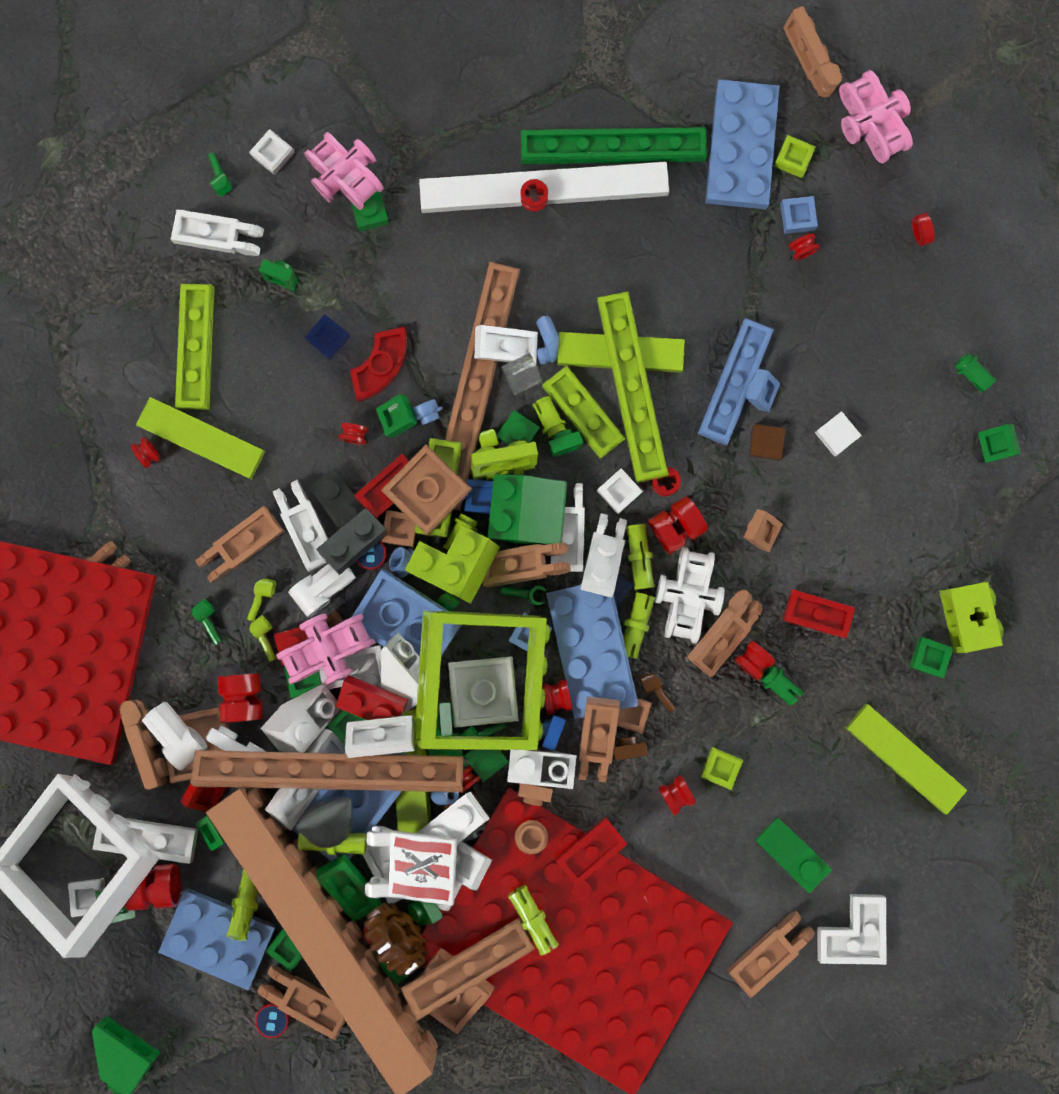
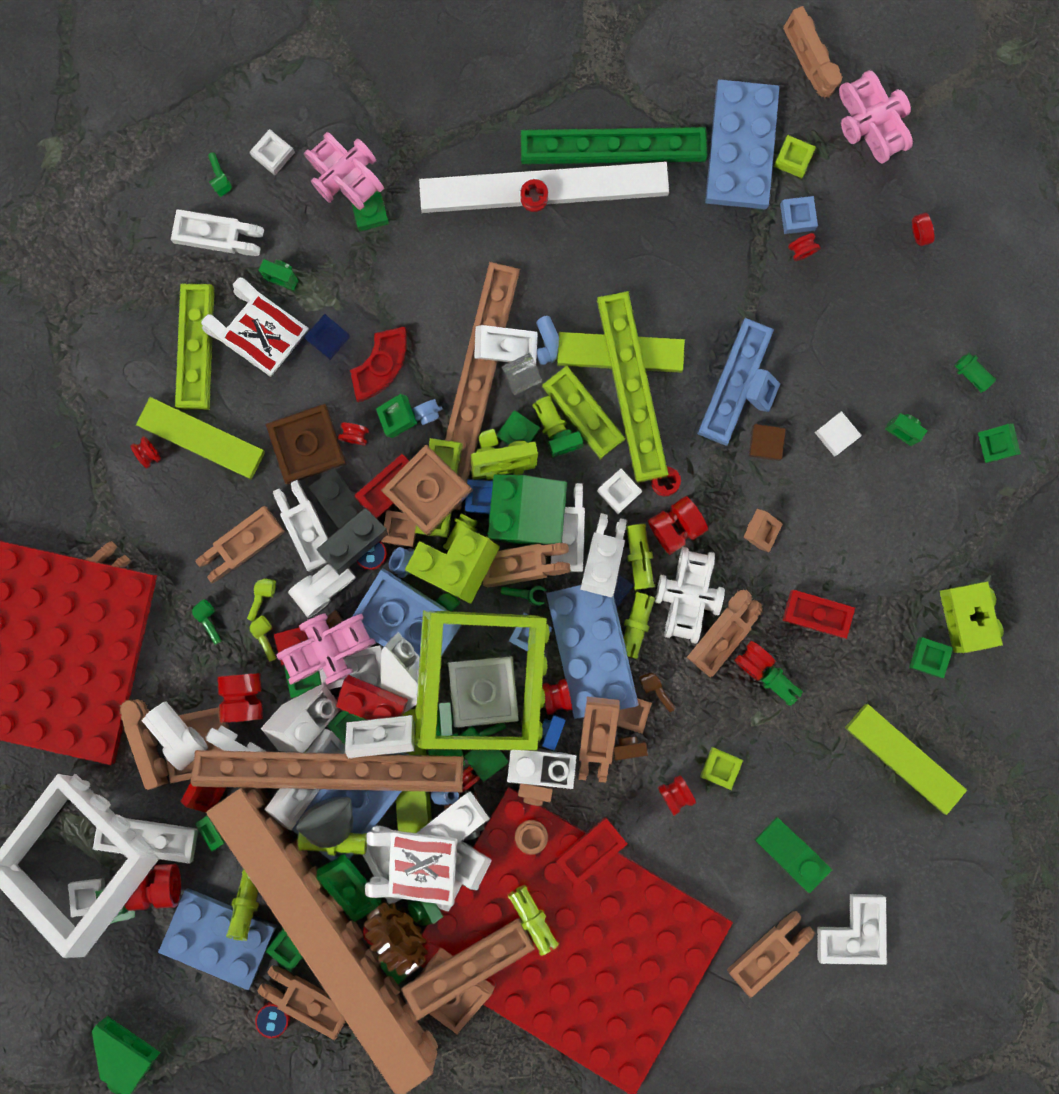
none -> flag [201,278,309,377]
none -> reddish brown tile [265,404,347,485]
none -> green plate [885,413,928,446]

